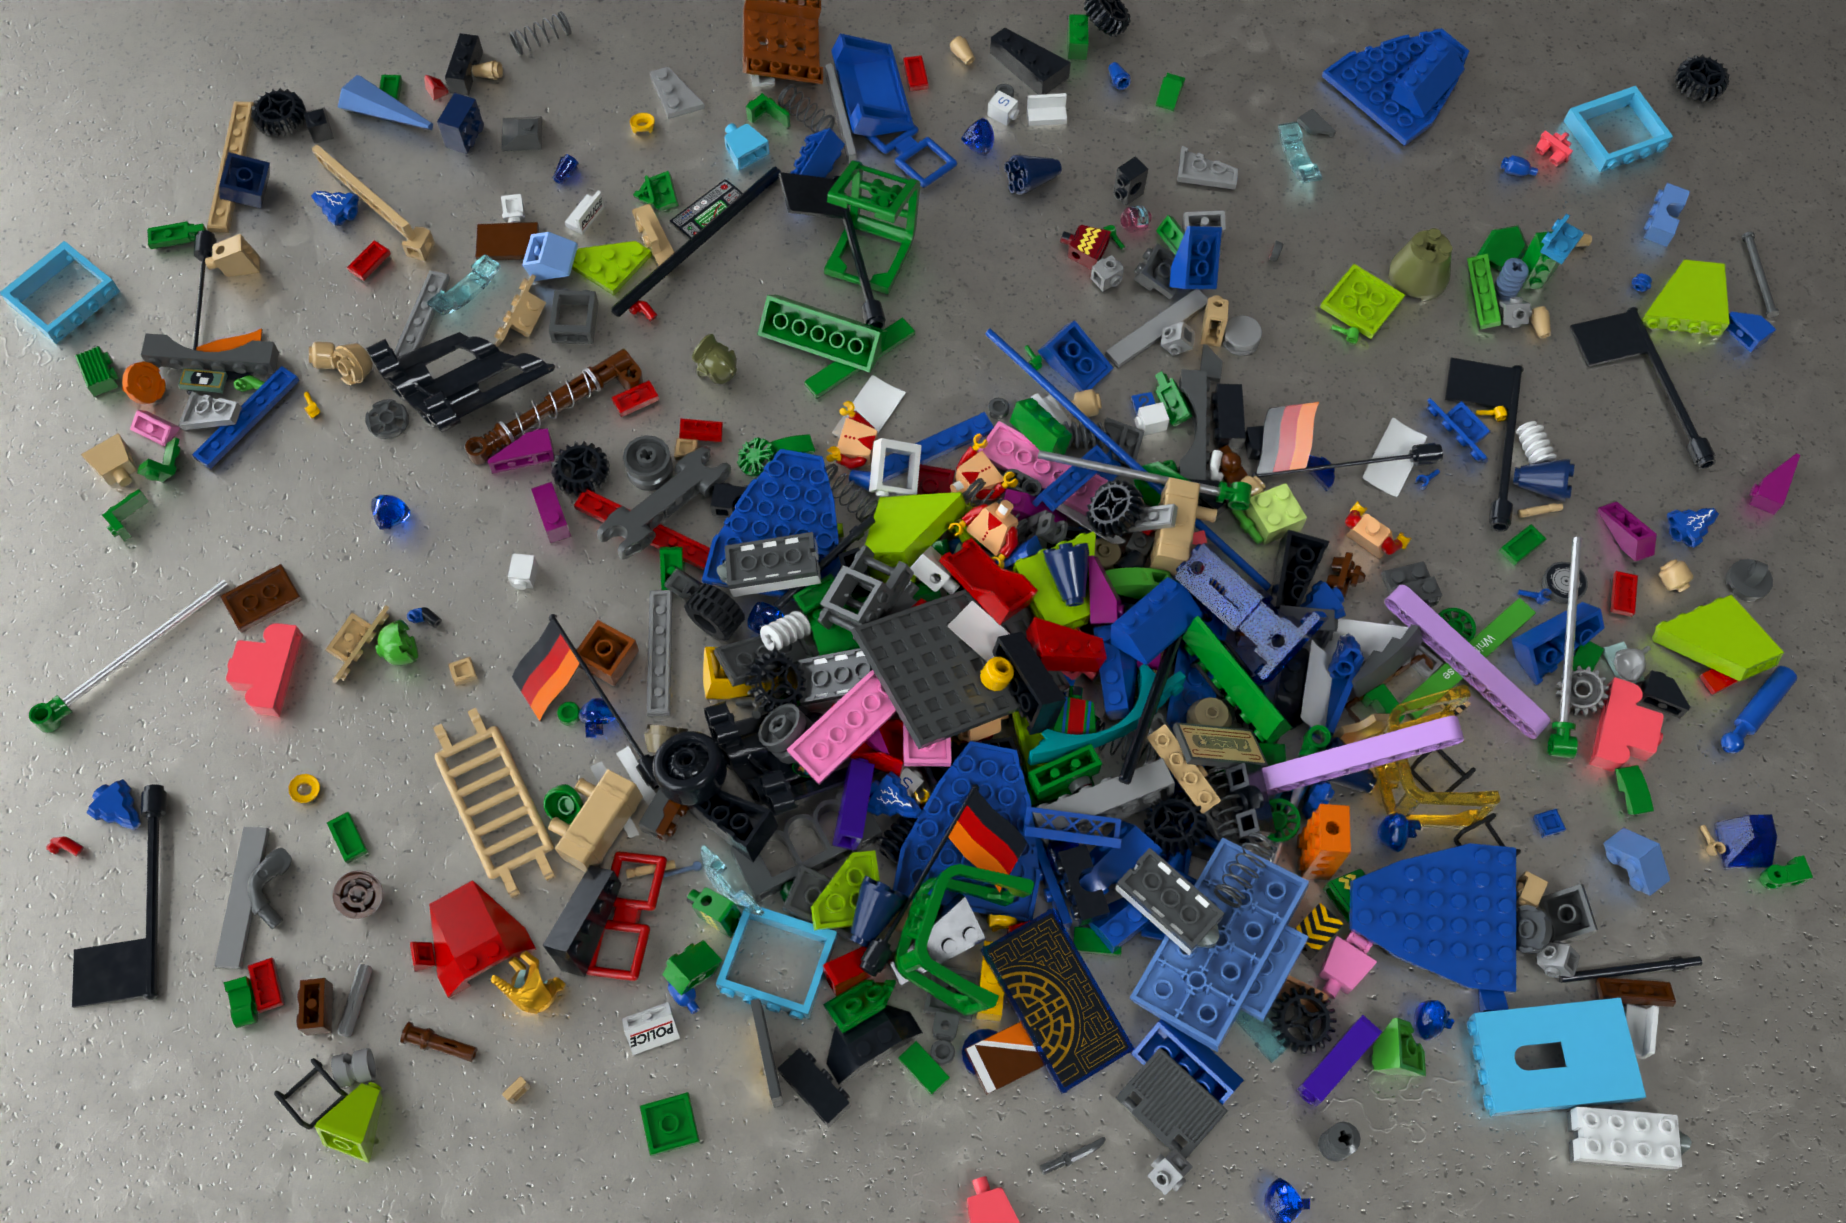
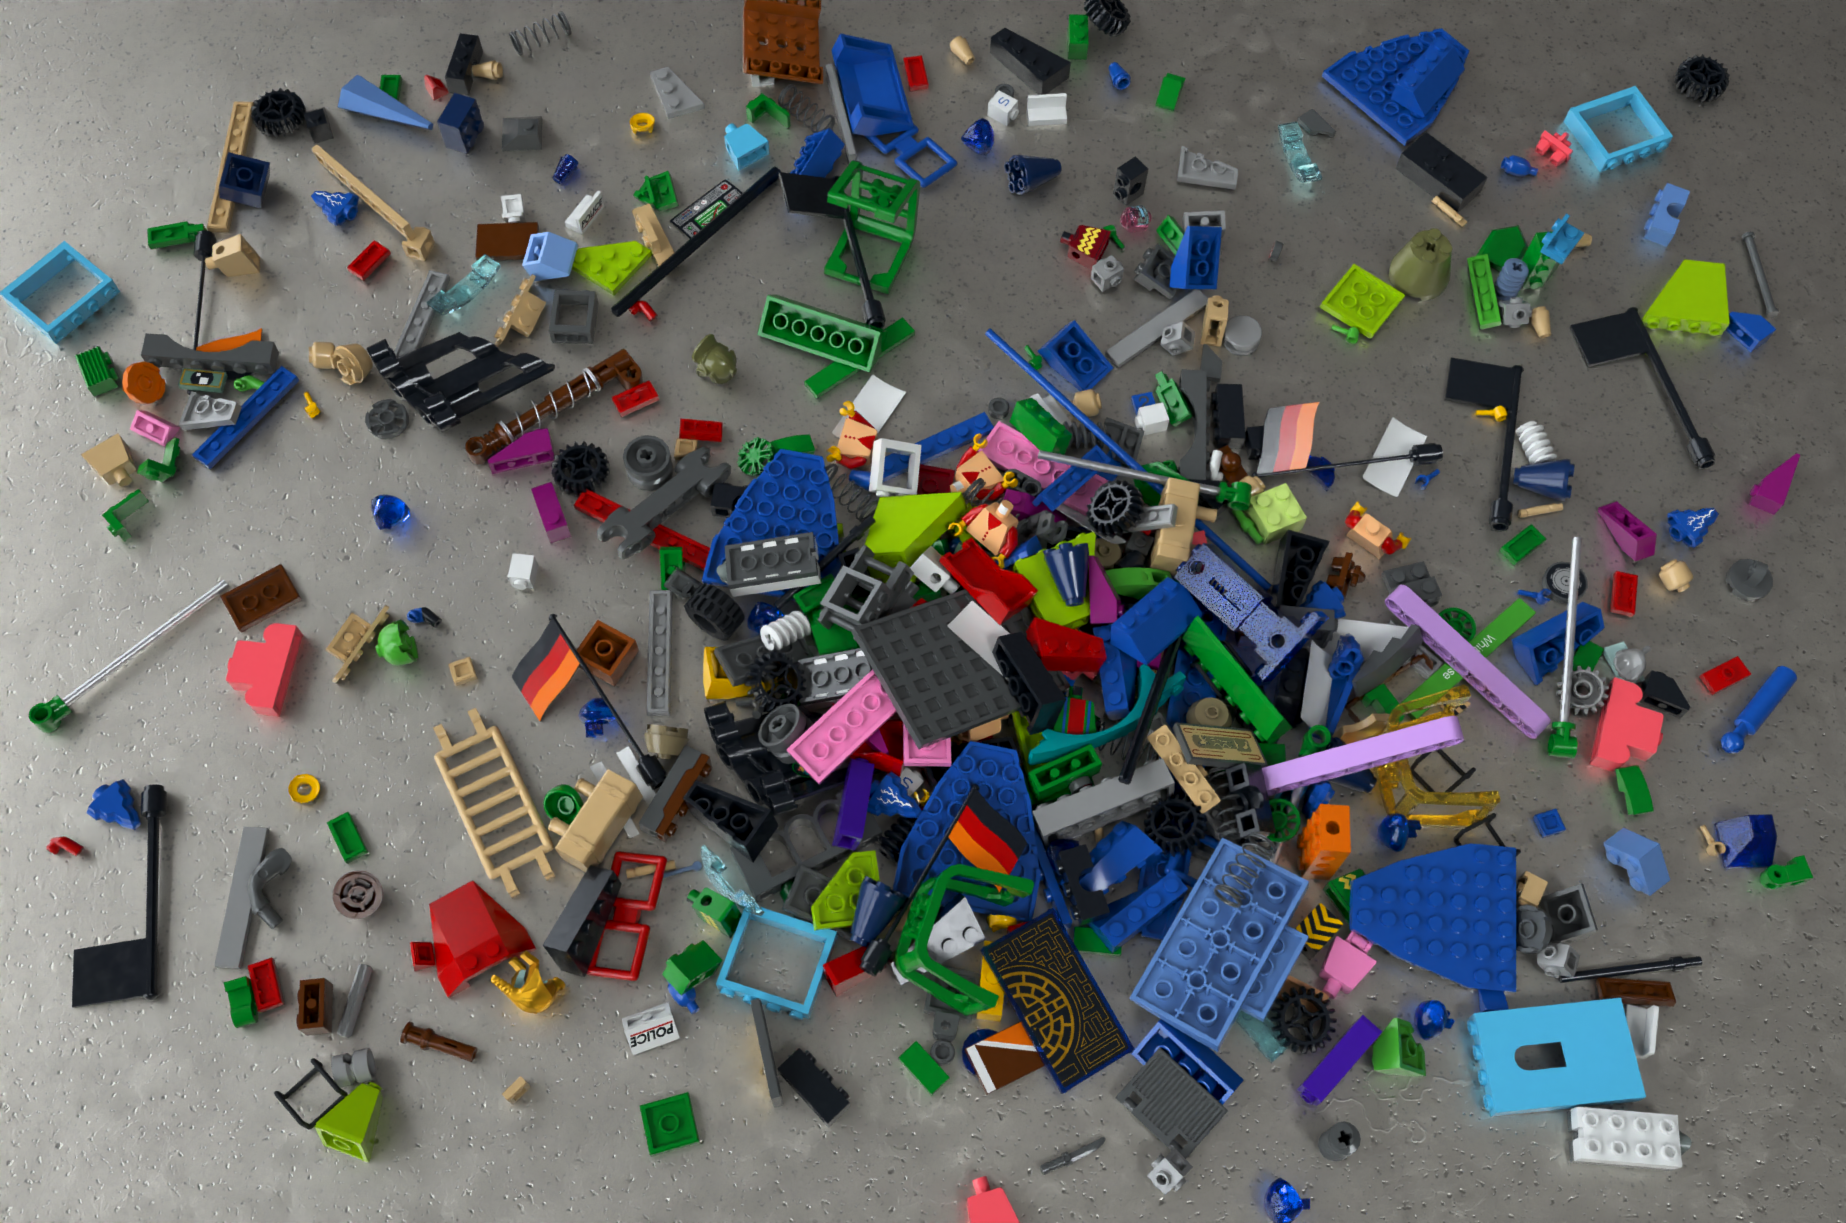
green tile [557,702,581,726] -> none
black wheel [652,731,727,806] -> none
green tile [823,980,896,1034] -> none
black wedge [826,1005,923,1085] -> none
yellow head [980,657,1014,691] -> none
blue fence [1023,806,1122,849] -> none
dark grey piece [1115,848,1225,955] -> none
blue bracket [1427,398,1491,464] -> none
blue plate [1632,273,1652,292] -> none
lime slope [1652,595,1784,681] -> none
none -> black brick [1396,132,1488,213]
none -> tan wheel [1432,196,1467,227]

